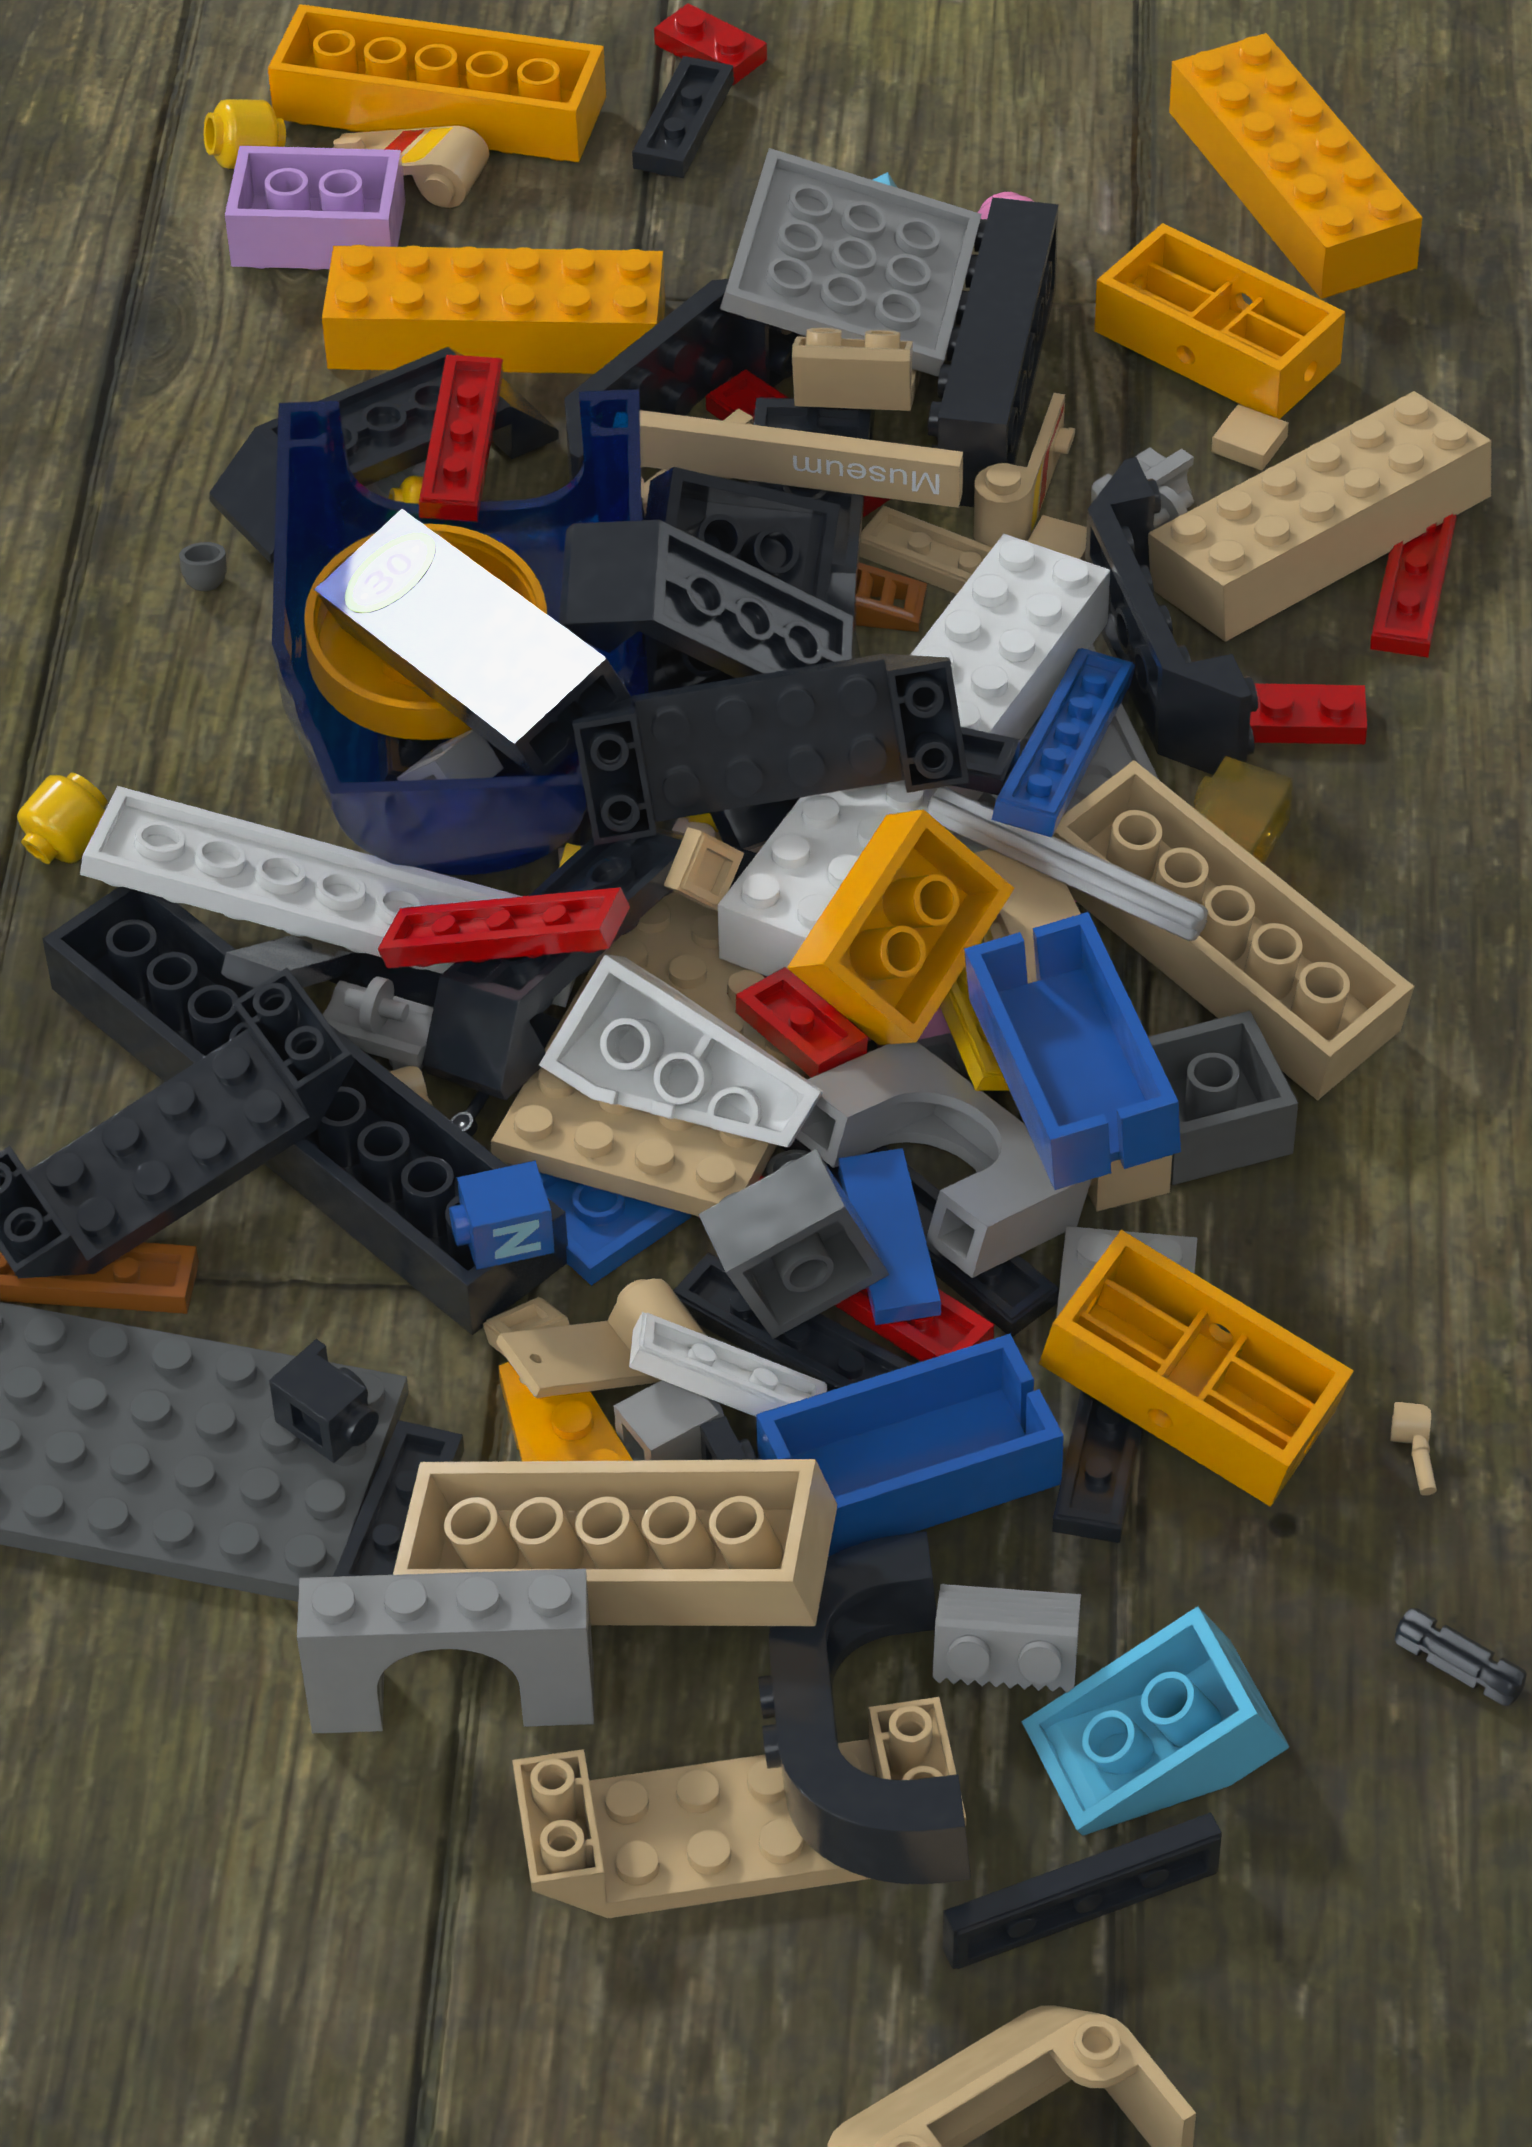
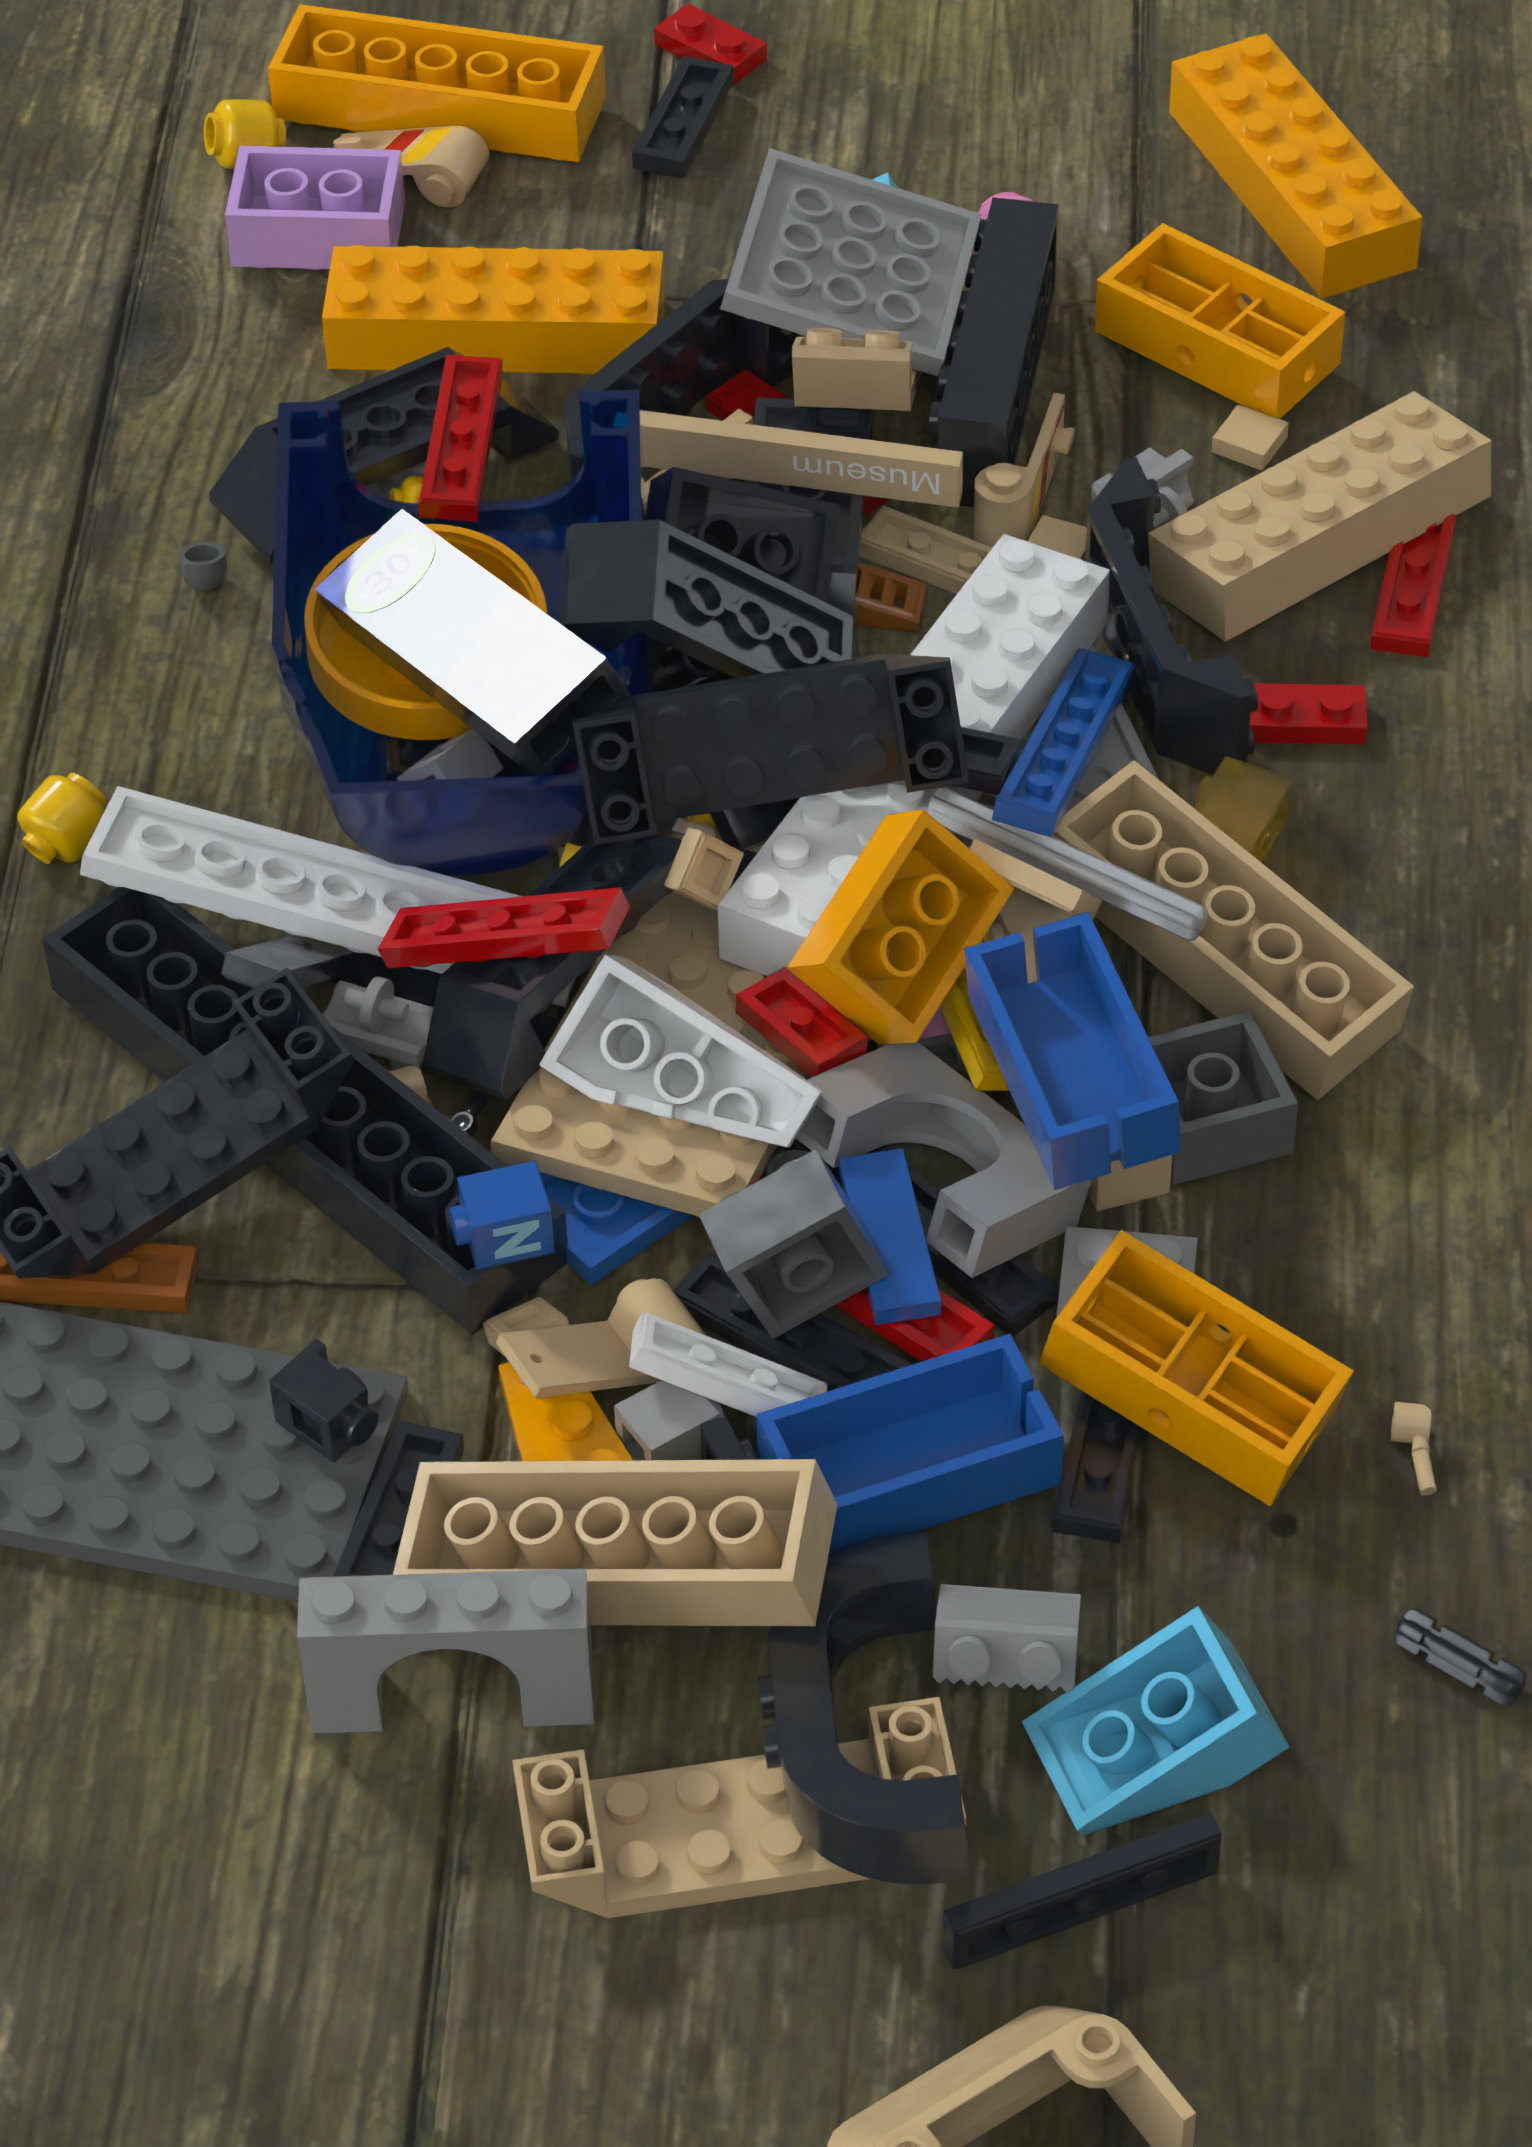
none -> tan tile [969,839,1102,921]

